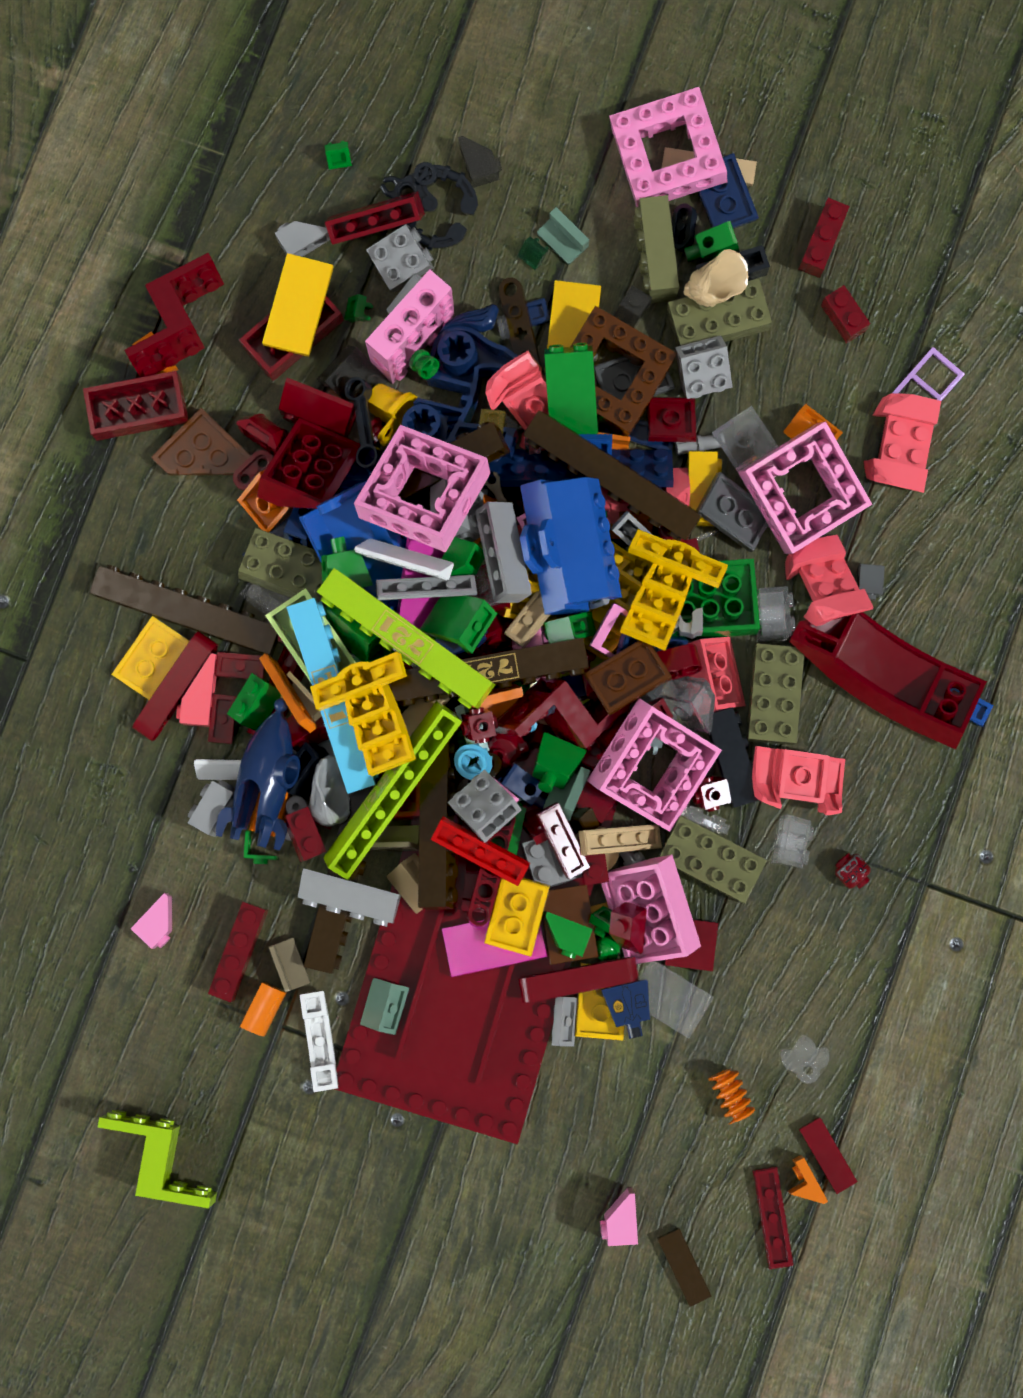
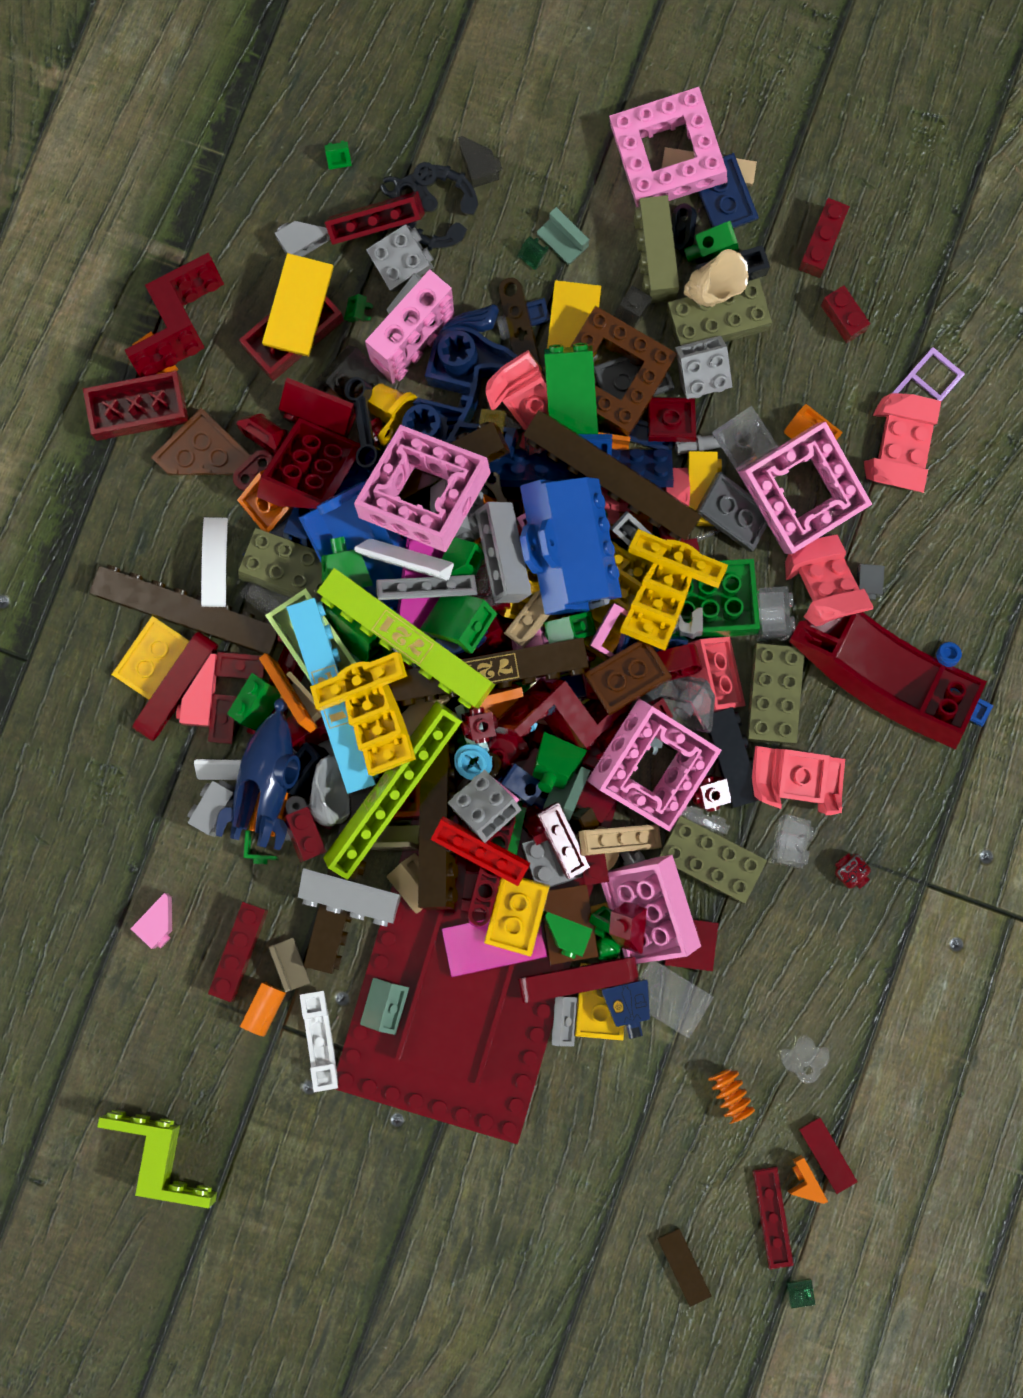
green wheel [409,349,439,379] -> none
bright pink slope [600,1187,638,1246] -> none
none -> white slope [201,517,228,607]
none -> clear green tile [786,1279,816,1309]
none -> blue tile [936,642,962,667]

